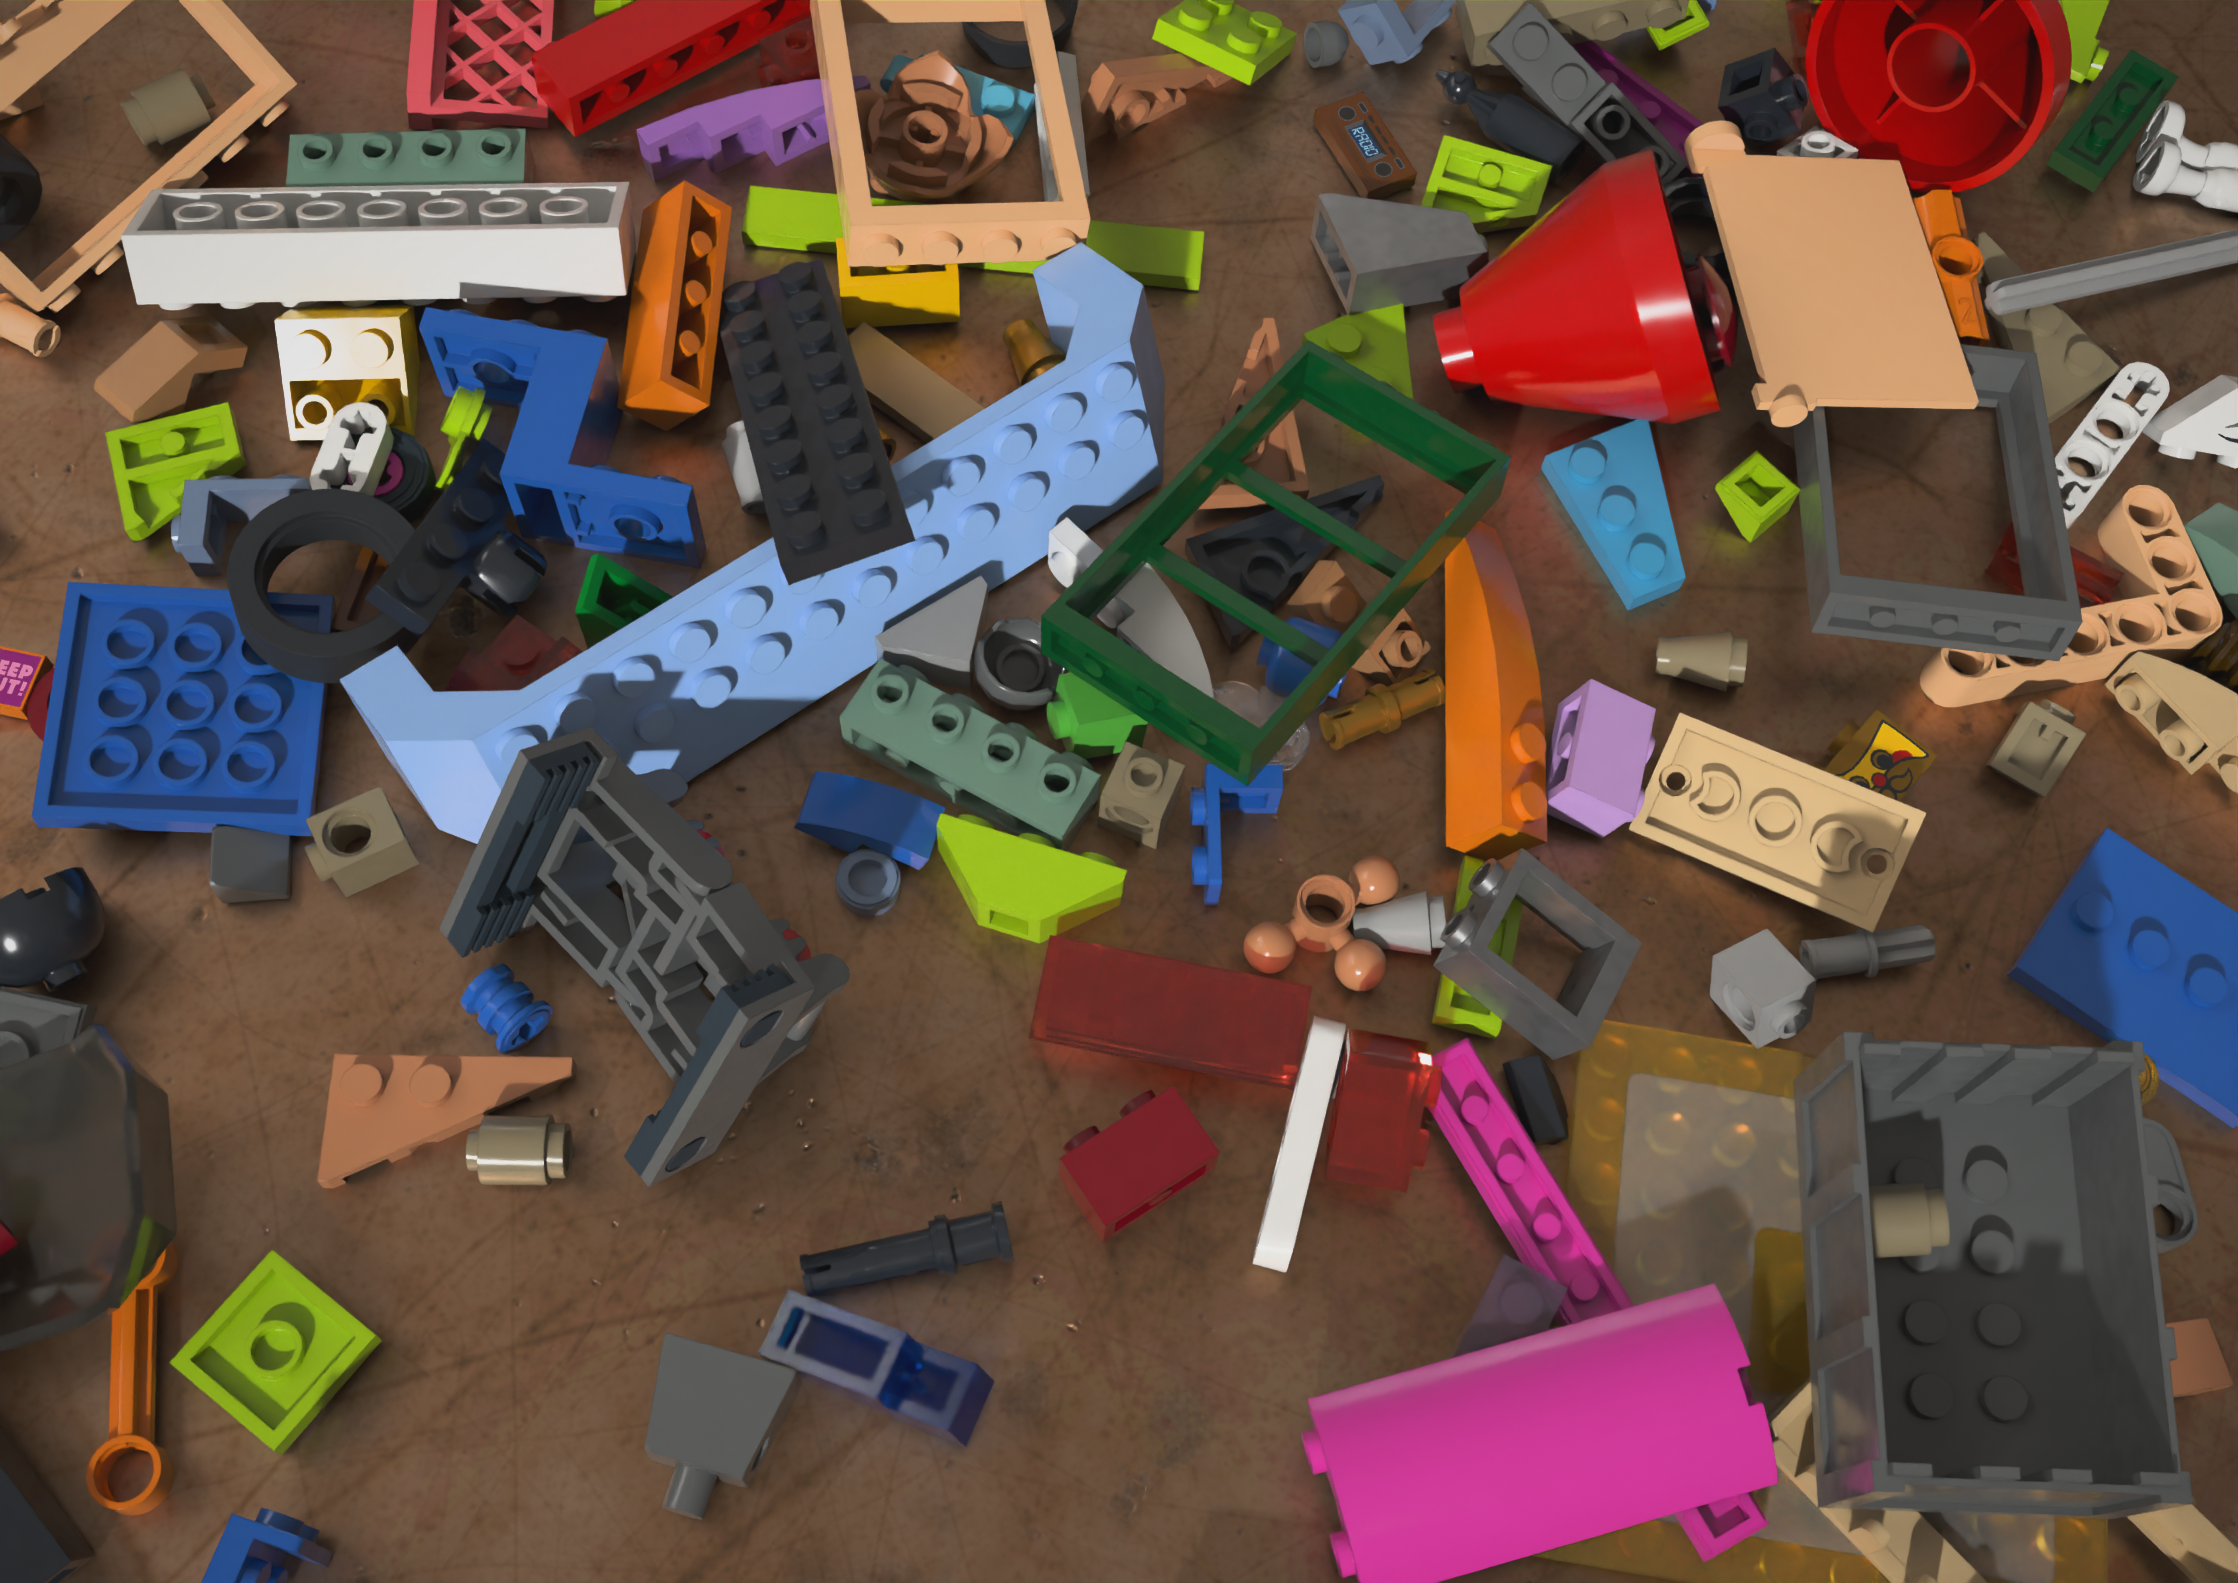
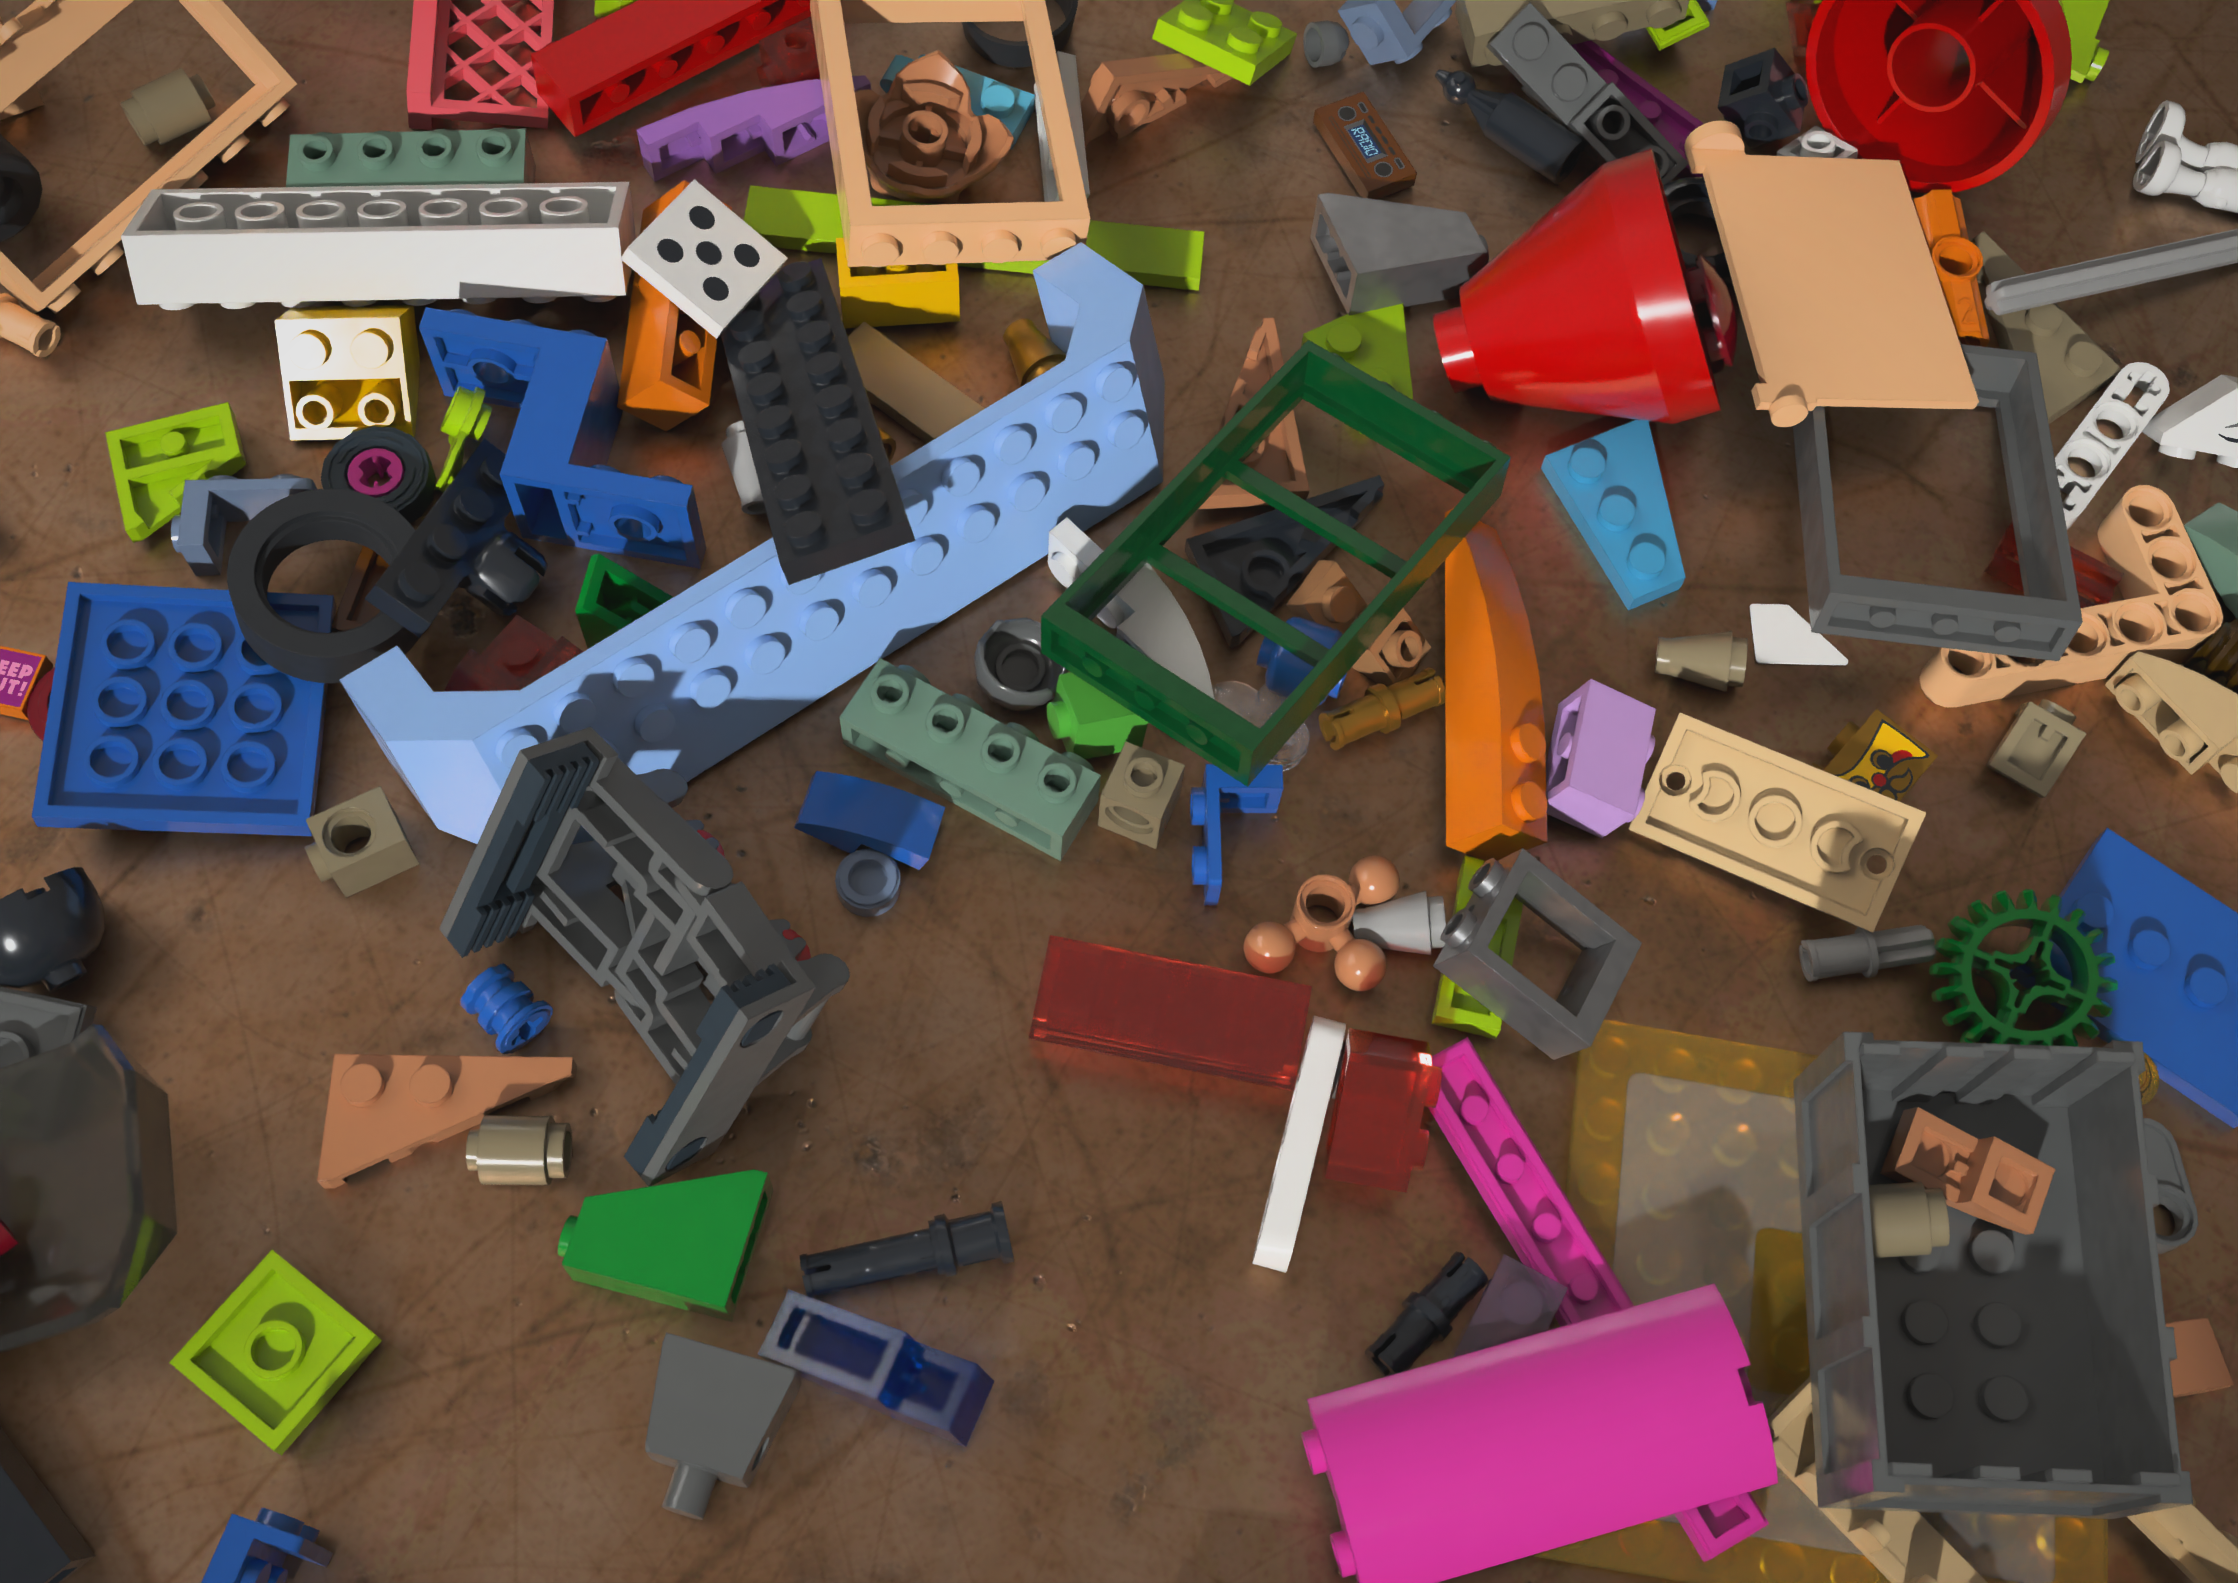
orange piece [86,1221,179,1515] -> none
medium nougat slope [94,315,248,422] -> none
dark grey slope [209,826,292,903] -> none
white beam [310,402,394,497] -> none
light grey slope [875,576,988,690] -> none
lime slope [937,813,1127,944] -> none
dark red brick [1058,1086,1220,1243] -> none
lime wing [1421,135,1552,233] -> none
black piece [1502,1053,1569,1146] -> none
light grey brick [1710,929,1816,1049] -> none
lime slope [1715,451,1801,543] -> none
dark green plate [2046,49,2179,193] -> none
none -> green slope [558,1169,774,1322]
none -> white tile [621,179,788,339]
none -> black pin [1365,1251,1489,1377]
none -> white sticker [1749,604,1848,665]
none -> nougat slope [1880,1107,2055,1235]
none -> green gear [1929,889,2118,1047]

